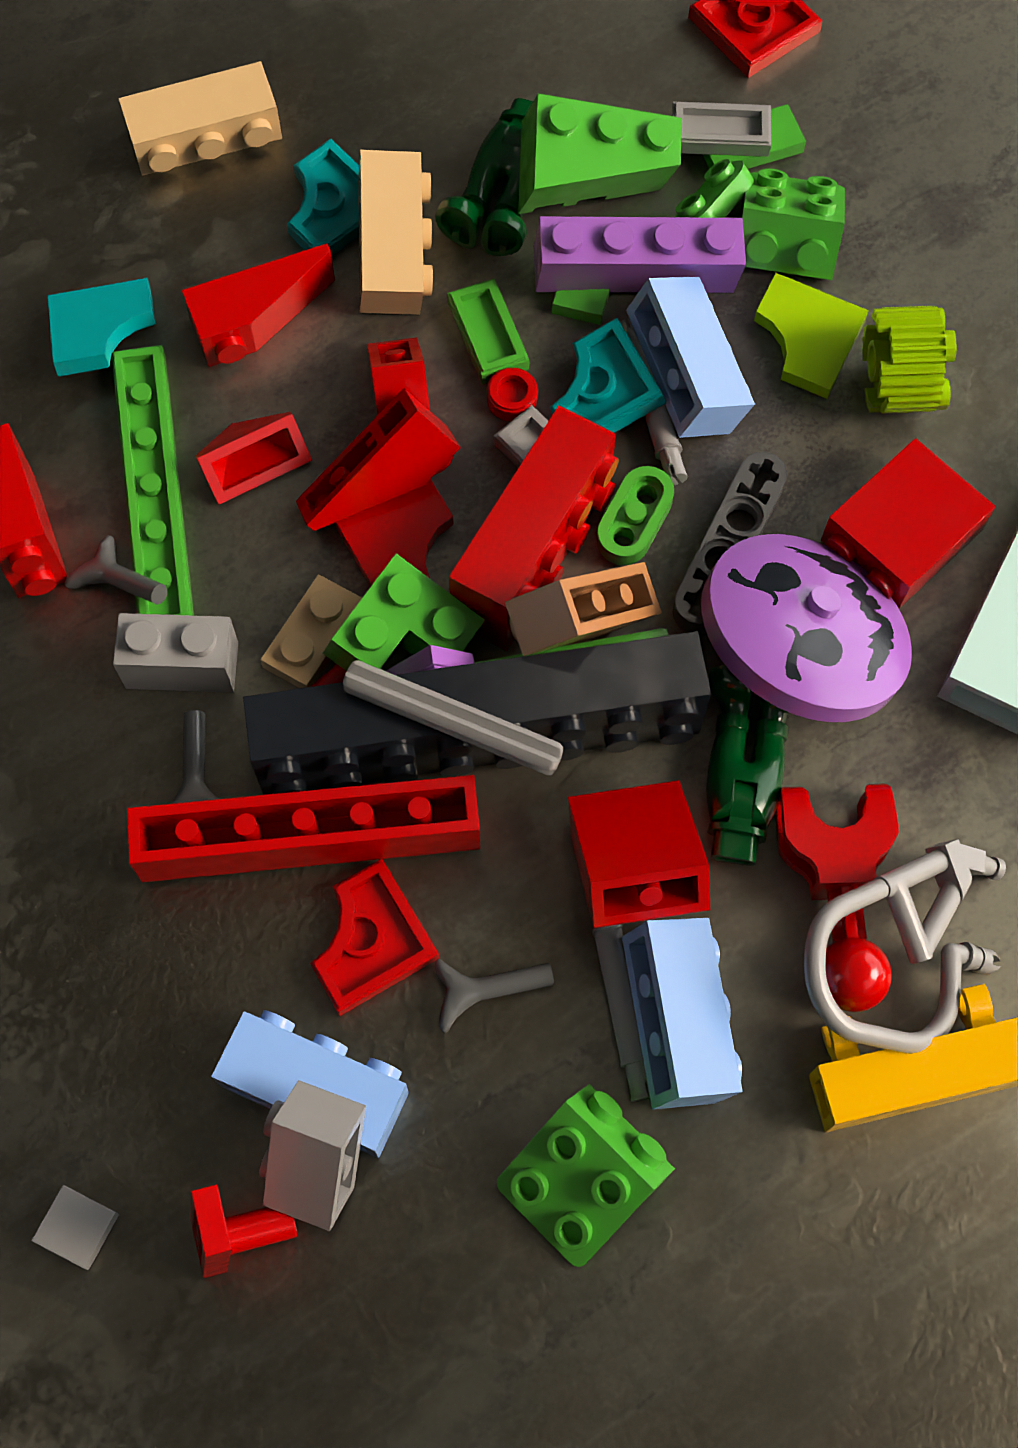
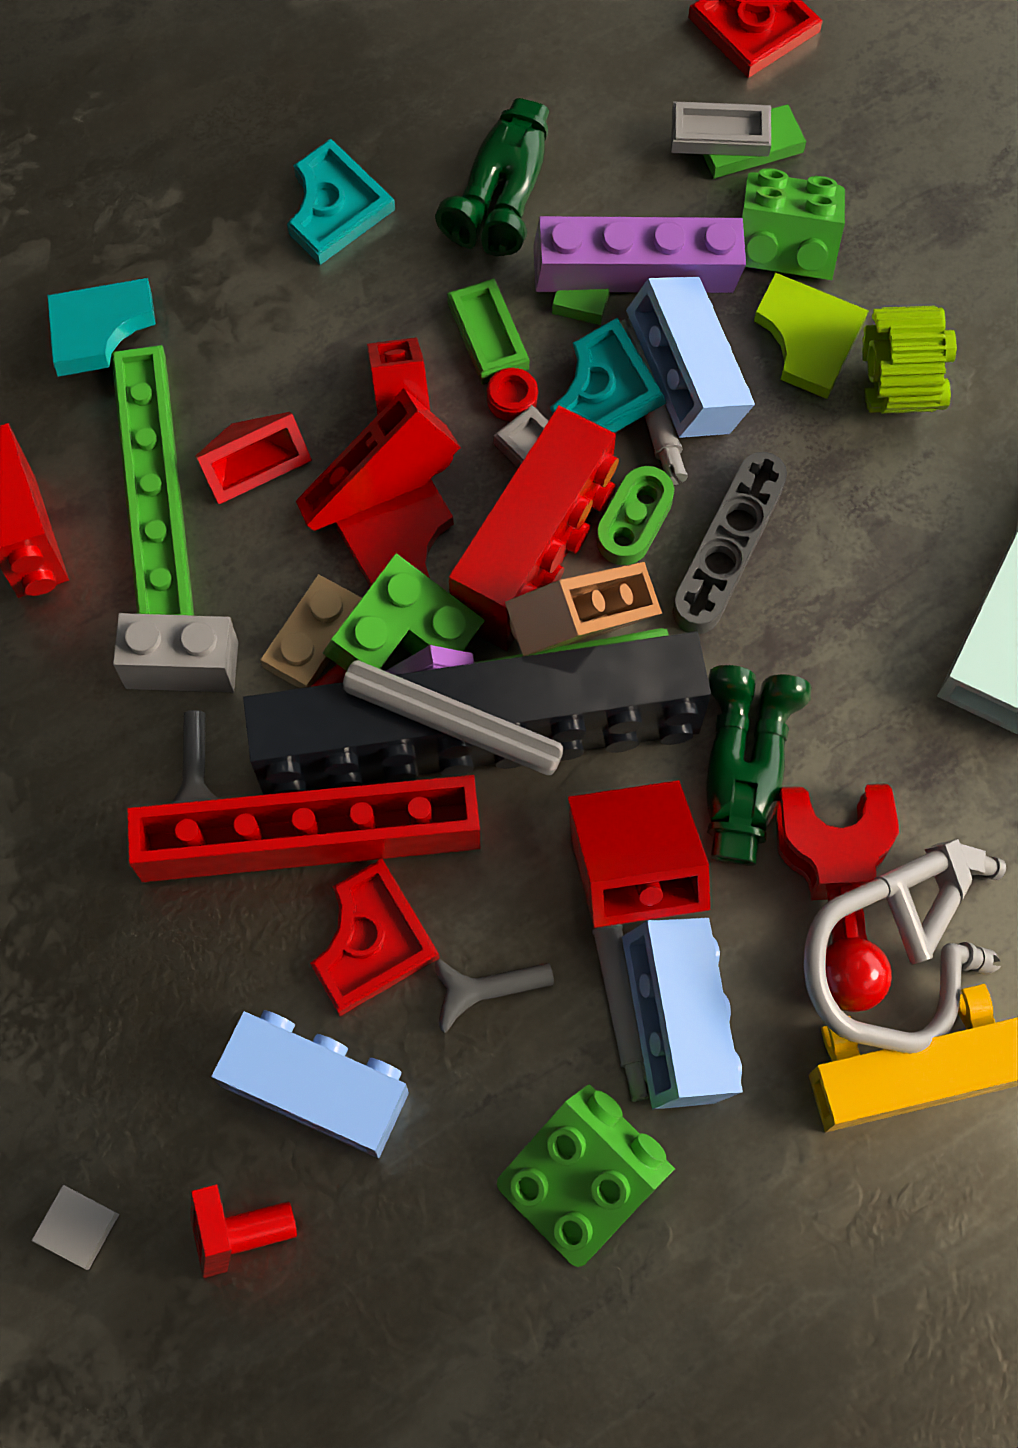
dark grey piece [65,535,167,605] -> none
tan brick [118,61,282,176] -> none
red slope [182,243,335,367] -> none
light grey brick [259,1080,366,1231] -> none
tan brick [358,150,433,315] -> none
bright green wedge [518,93,682,214] -> none
bright green plate [675,159,754,218] -> none
medium lavender dish [701,534,912,722] -> none
red brick [821,438,996,609] -> none

